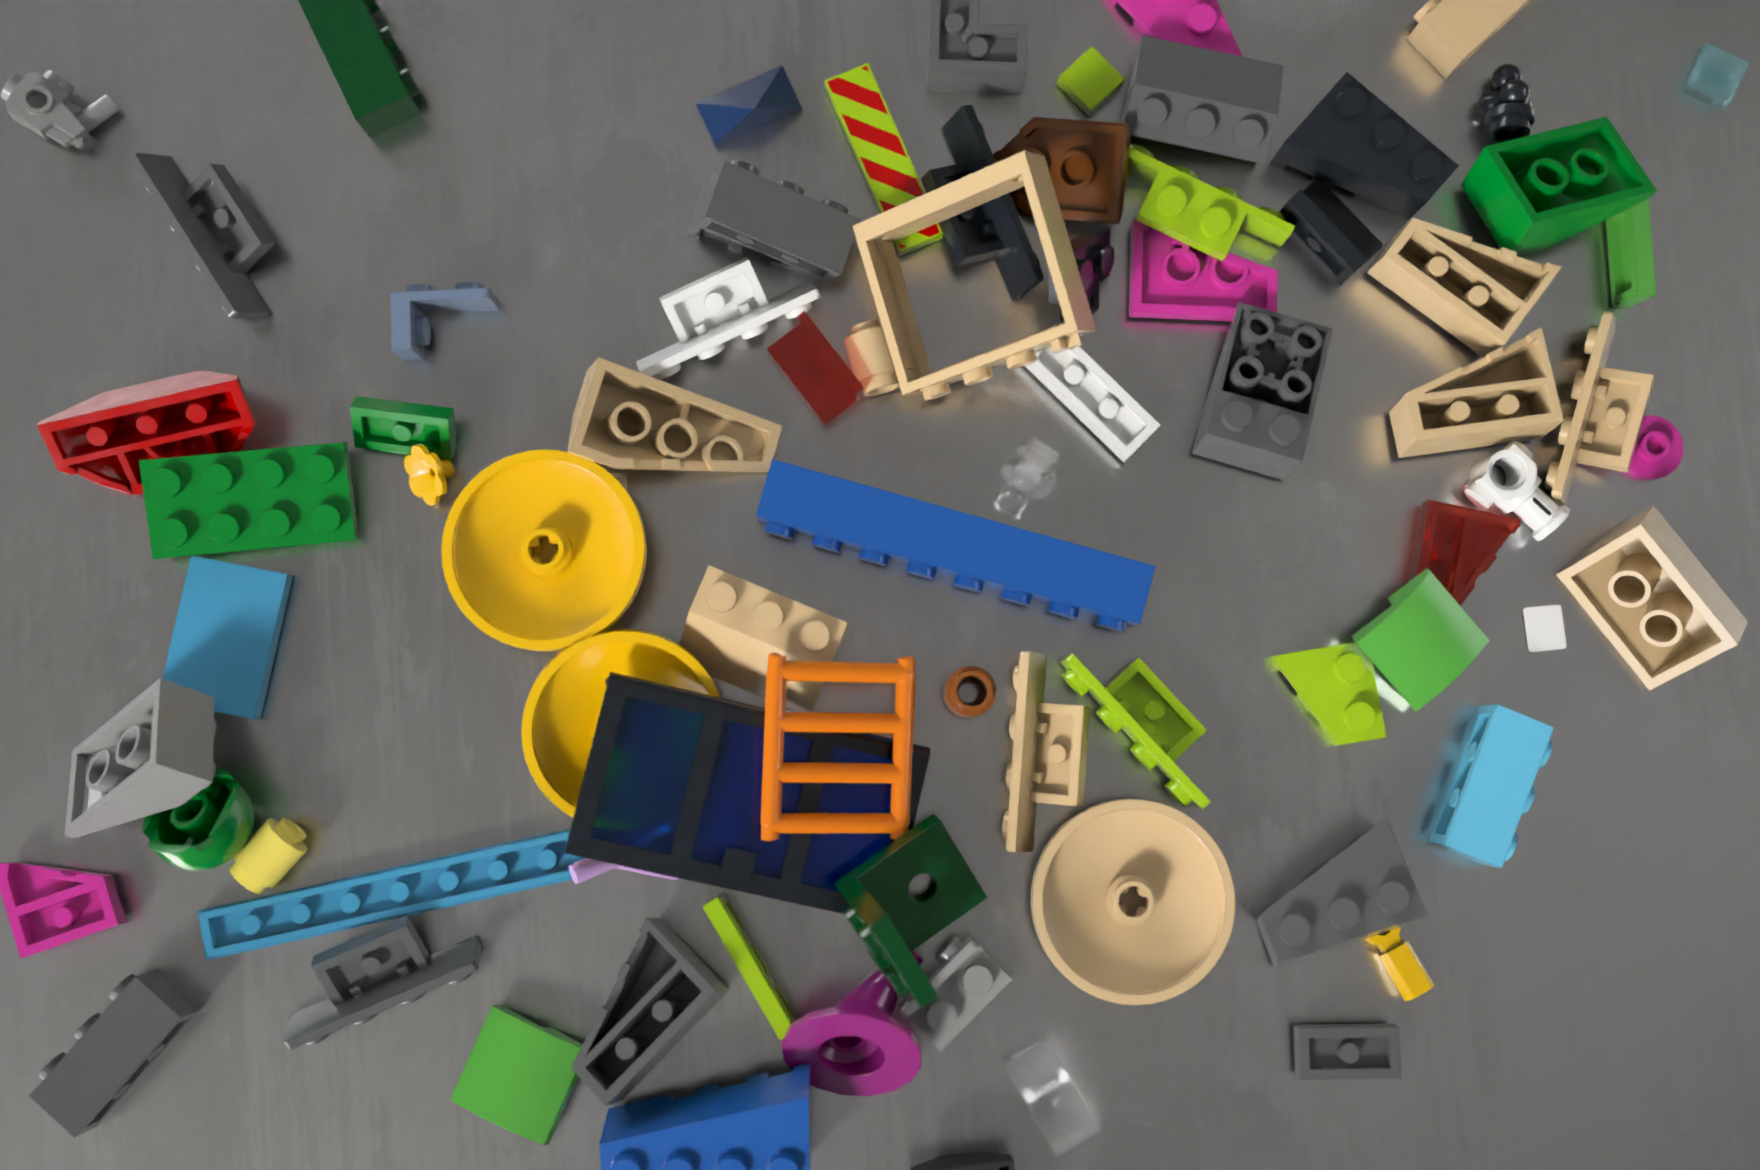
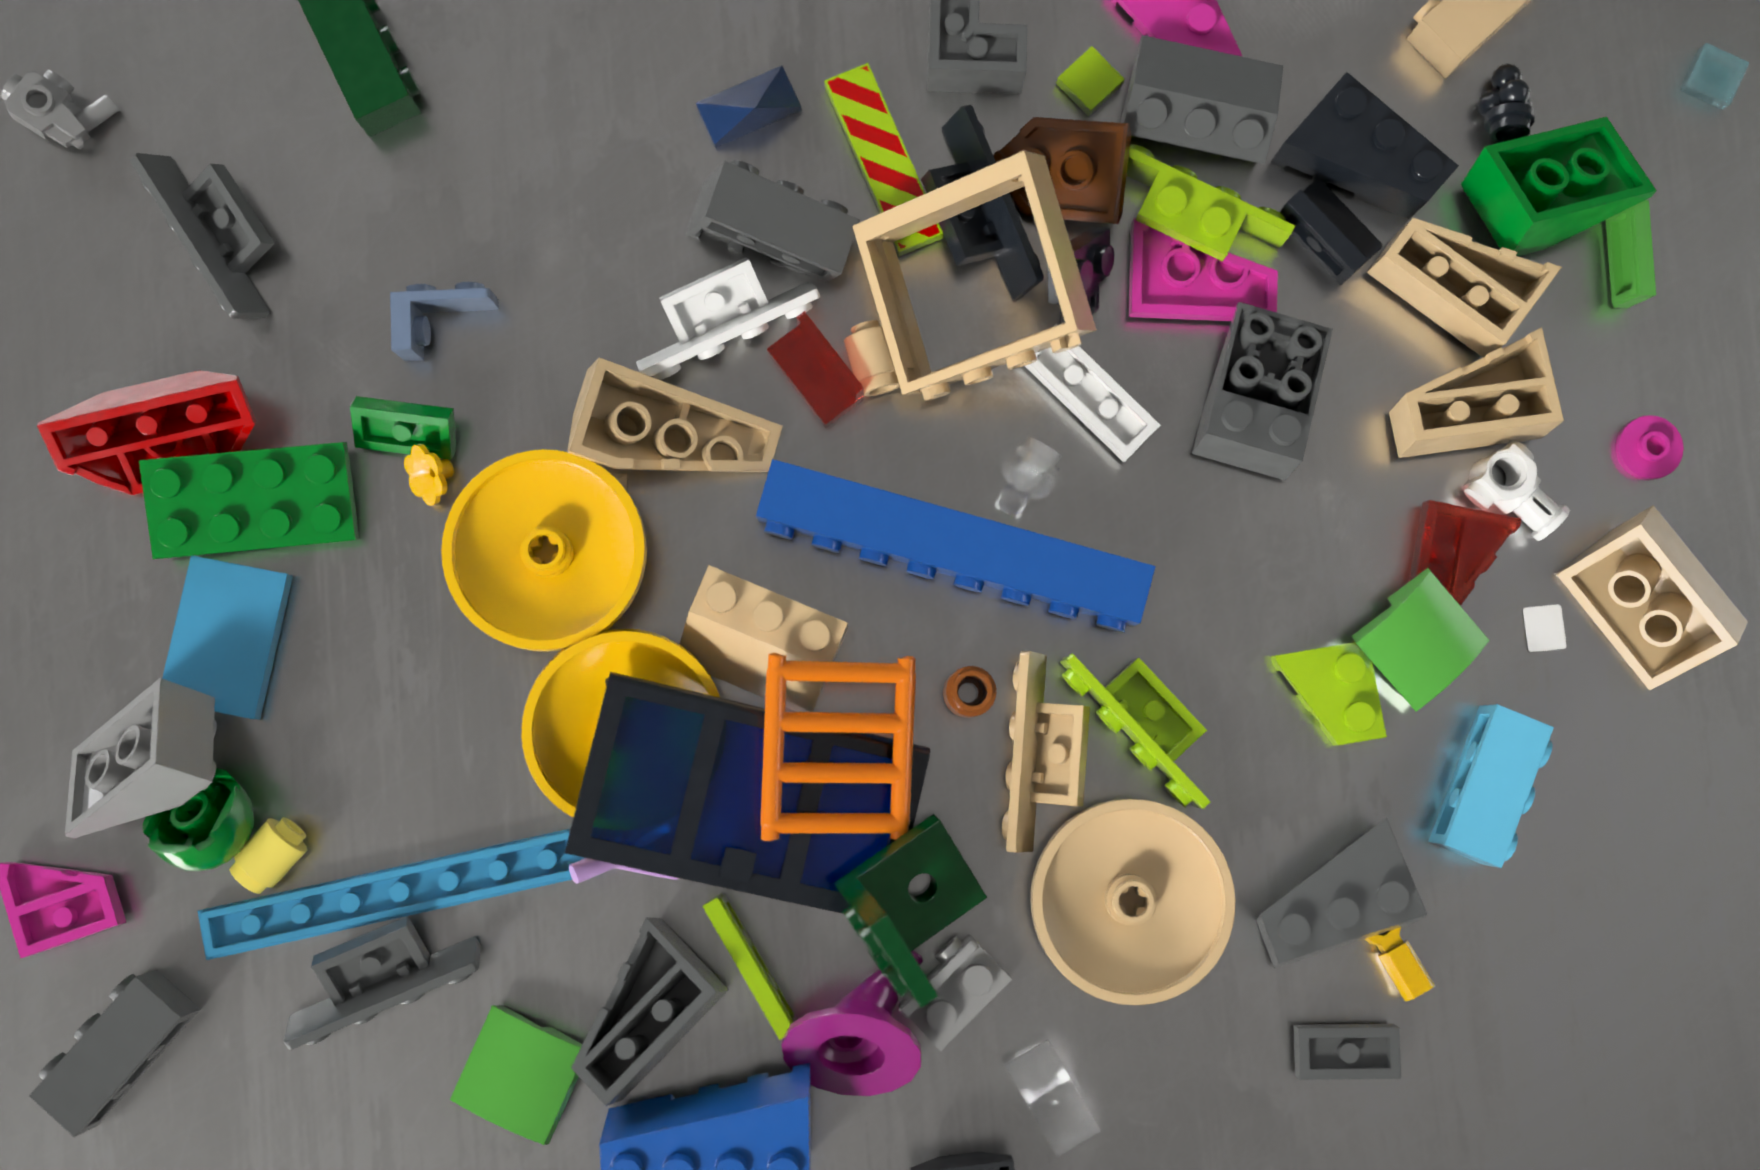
tan bracket [1545,311,1654,506] -> none

